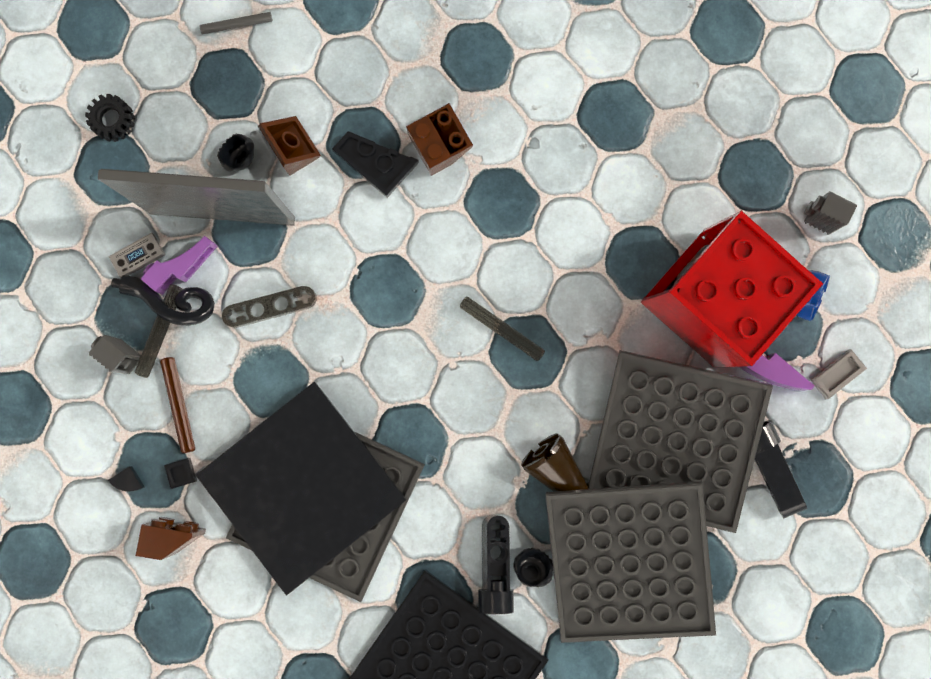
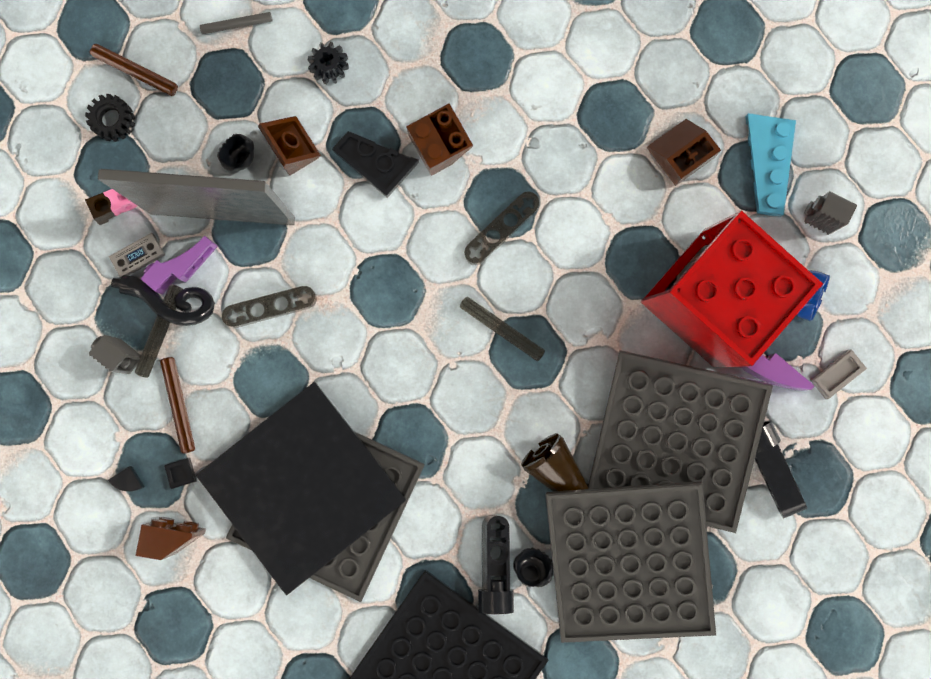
none -> leg [85,189,137,225]
none -> reddish brown axle [89,44,178,96]
none -> black gear [307,41,349,85]
none -> clear smoke beam [464,192,539,265]
none -> reddish brown slope [647,119,721,186]
none -> medium azure wing [745,113,796,217]

